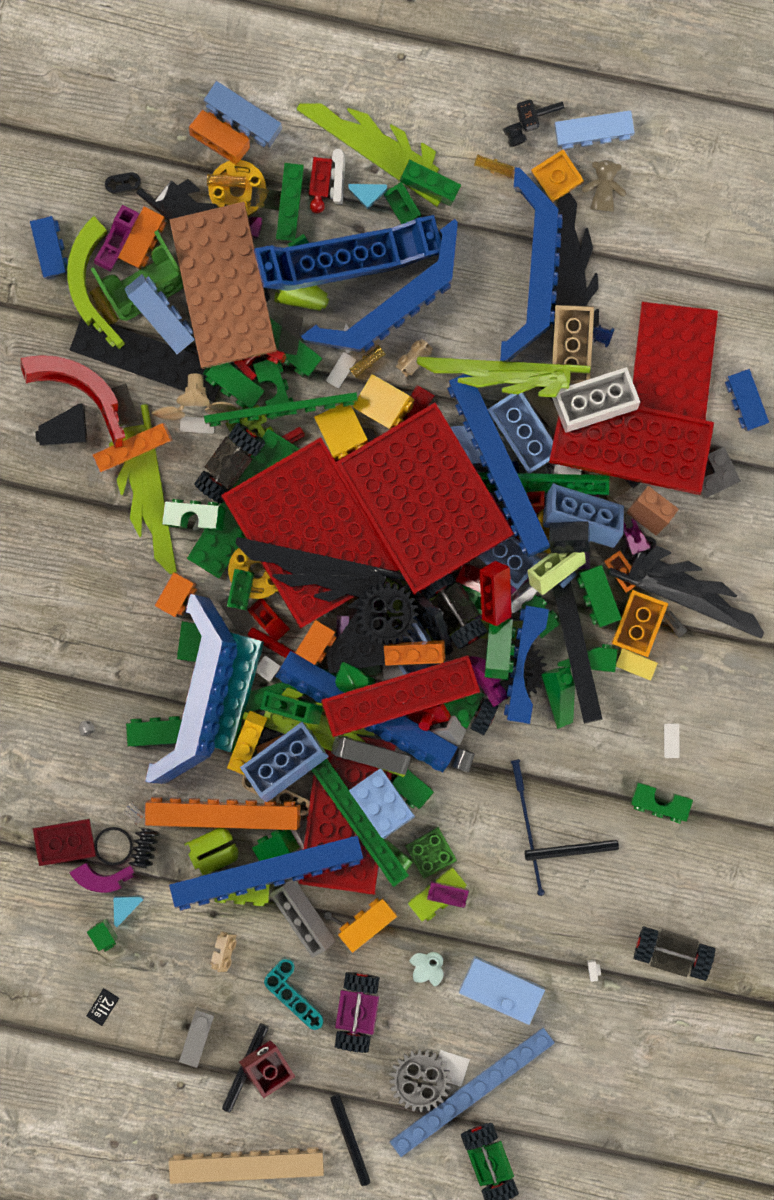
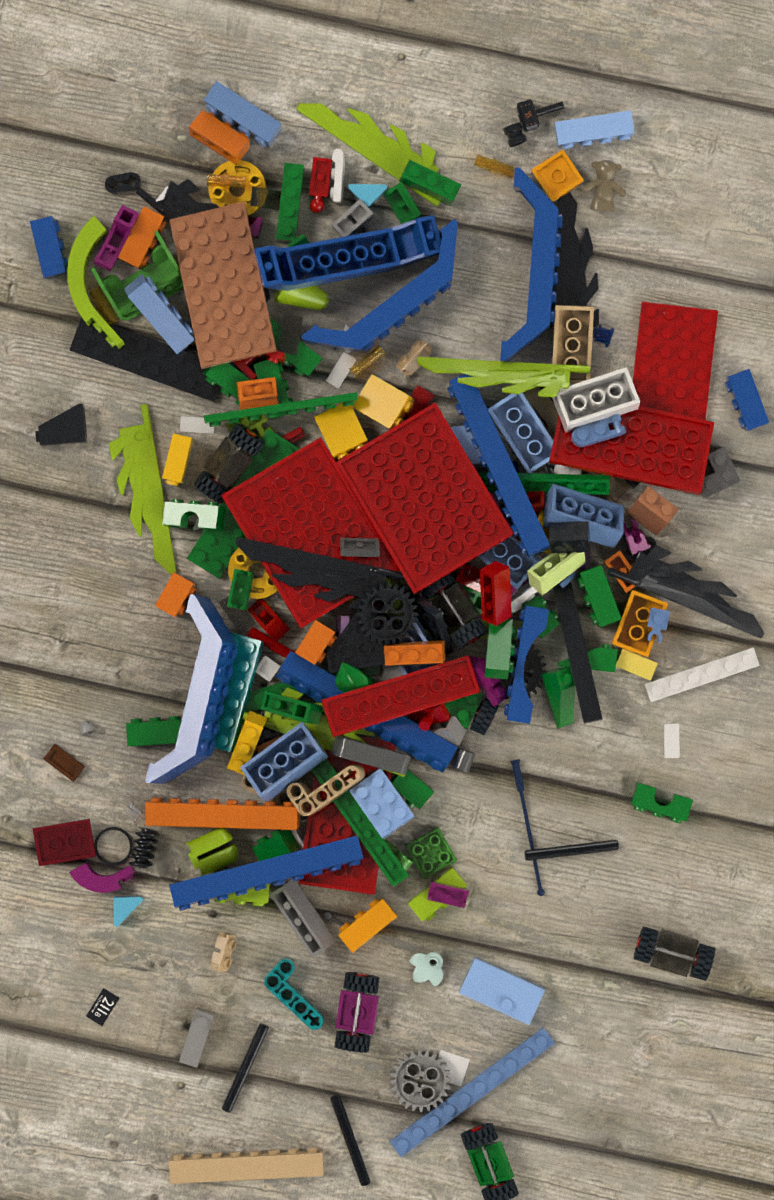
arch [20,355,125,448] -> none
green brick [87,918,118,952] -> none
orange brick [93,423,173,472] -> none
clear smoke tile [111,383,139,426] -> none
tan plant [152,373,240,421] -> none
green brick [177,621,202,662] -> none
dark red brick [239,1040,295,1098] -> none
white plate [587,960,601,982] -> none
dark grey piece [663,611,688,638] -> none
none -> reddish brown tile [43,744,86,782]
none -> yellow brick [162,433,194,487]
none -> orange plate [236,377,279,410]
none -> tan beam [287,765,365,816]
none -> light grey brick [332,199,374,237]
none -> dark grey plate [340,538,380,557]
none -> medium blue plate [571,414,626,447]
none -> white plate [644,647,760,702]
none -> medium blue plate [647,608,670,643]

